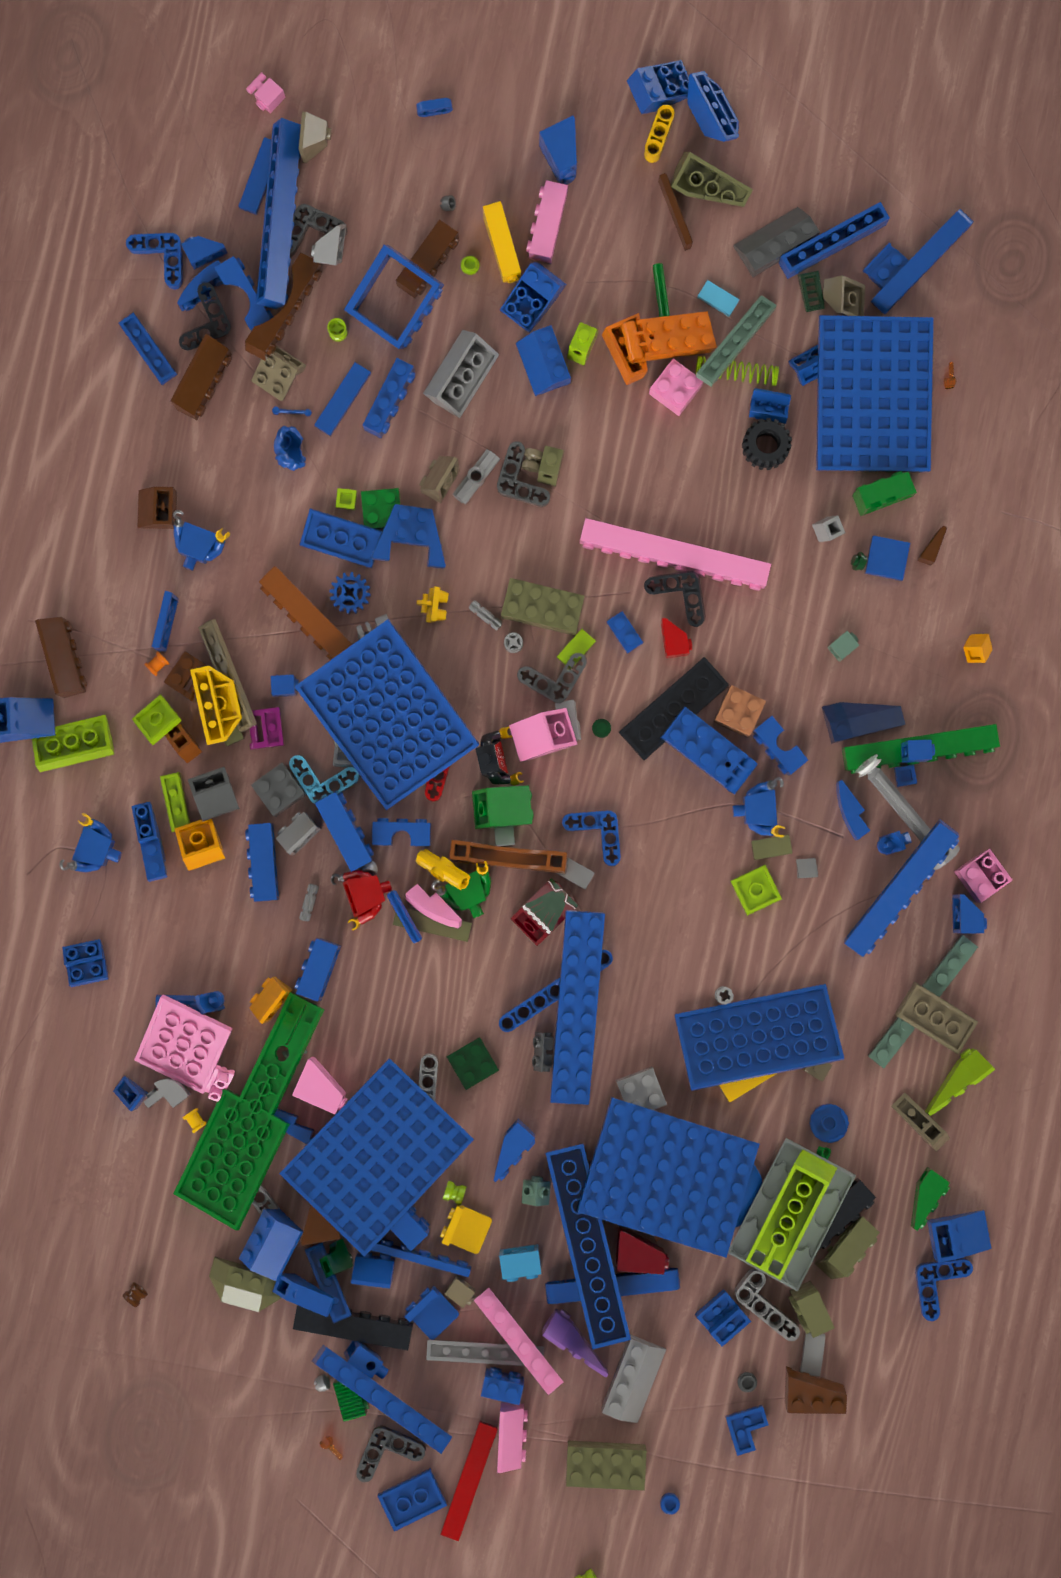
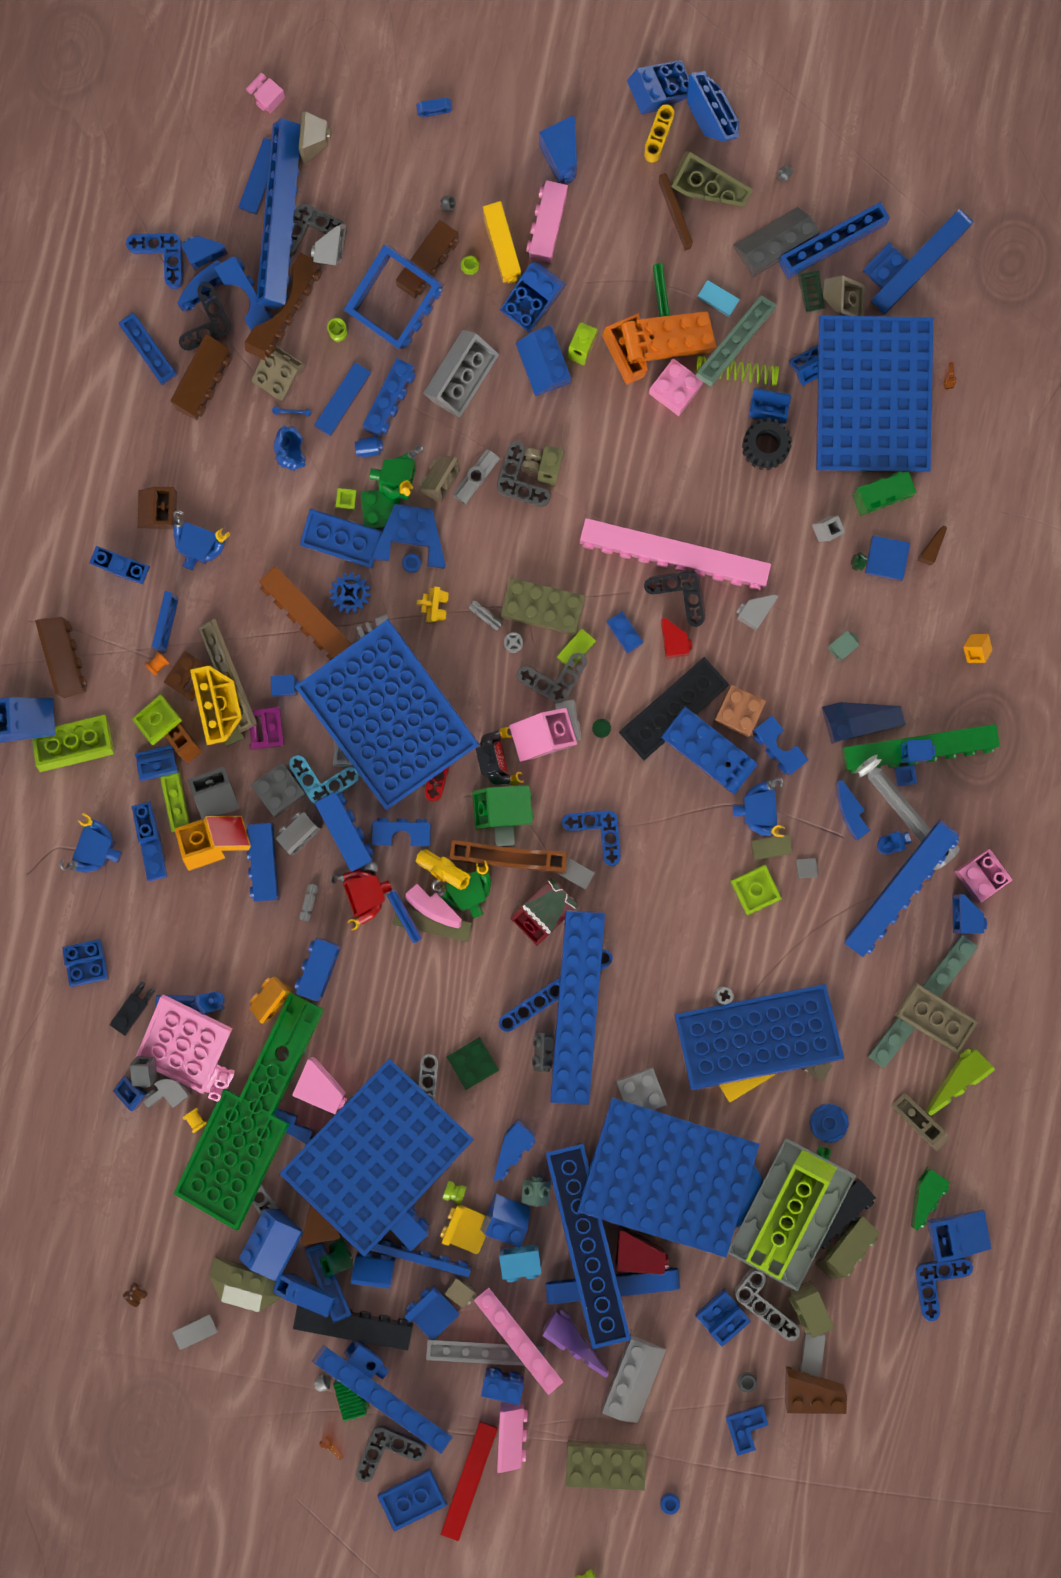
none -> blue slope [89,546,150,584]
none -> black hinge [109,982,155,1036]
none -> dark grey brick [130,1056,157,1088]
none -> blue plate [135,745,178,781]
none -> light grey slope [172,1314,217,1350]
none -> red tile [204,816,251,851]
none -> blue brick [355,436,383,458]
none -> green torso [369,445,423,500]
none -> blue tile [402,553,422,573]
none -> blue slope [480,1193,530,1248]
none -> light grey slope [737,595,778,631]
none -> dark grey plate [776,165,794,183]

